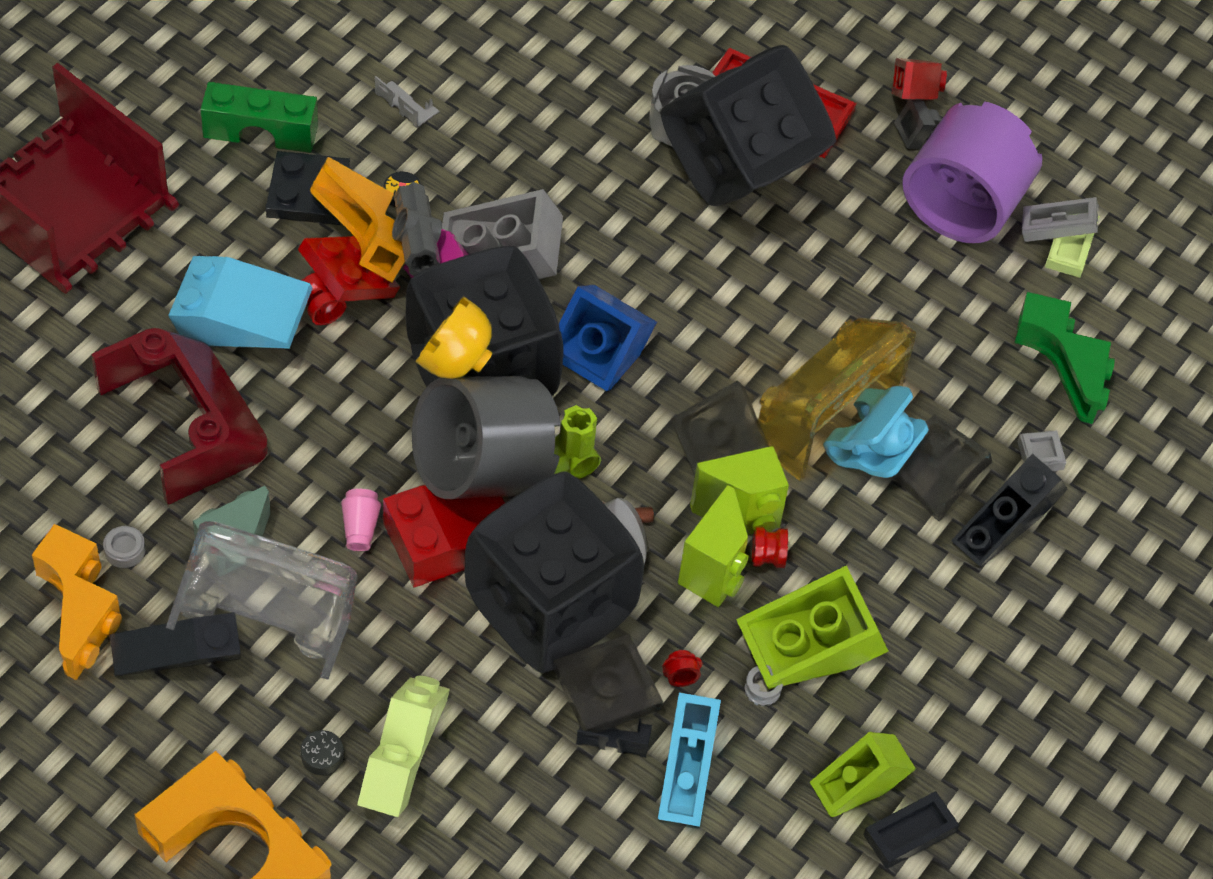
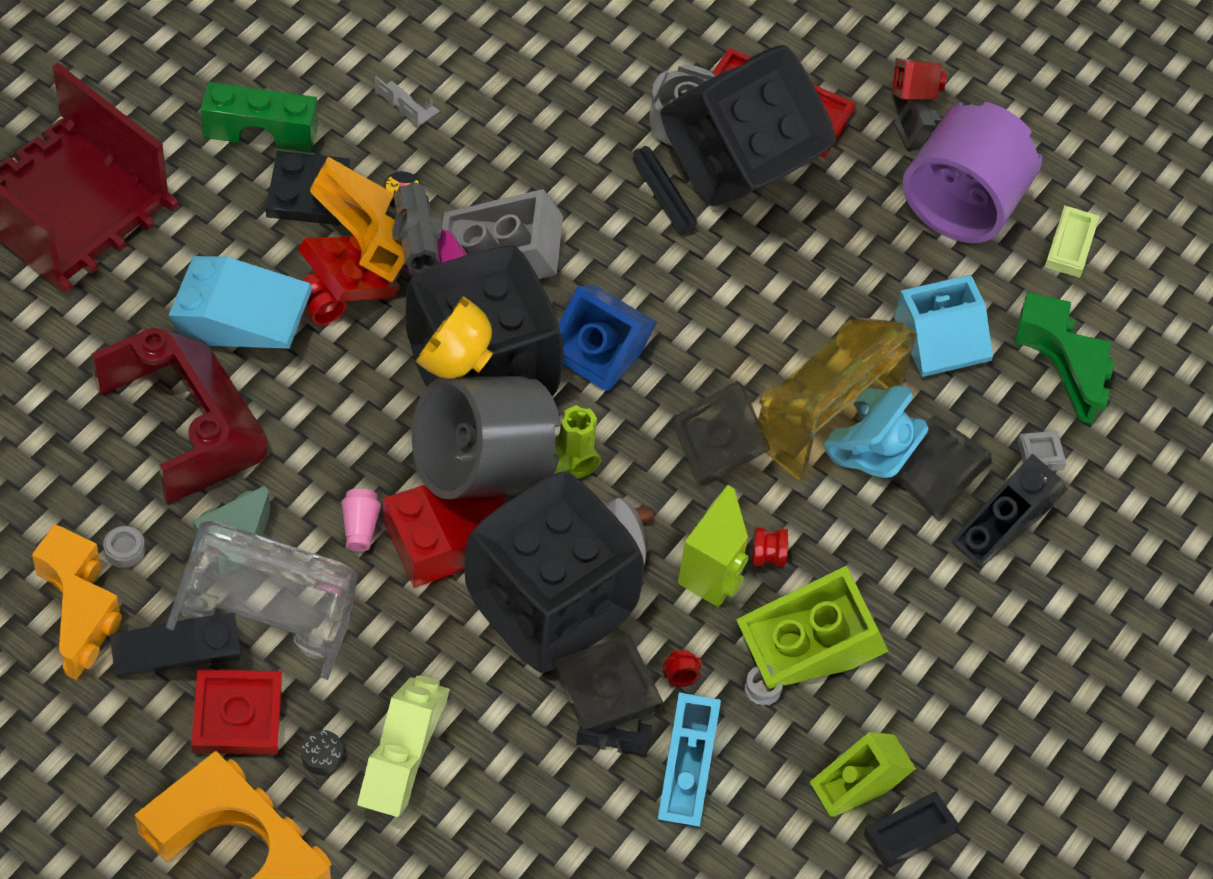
lime slope [690,446,789,535] -> none
light grey tile [1022,197,1099,242] -> none
none -> red plate [191,670,282,754]
none -> black axle [633,146,697,235]
none -> medium azure slope [894,275,993,377]

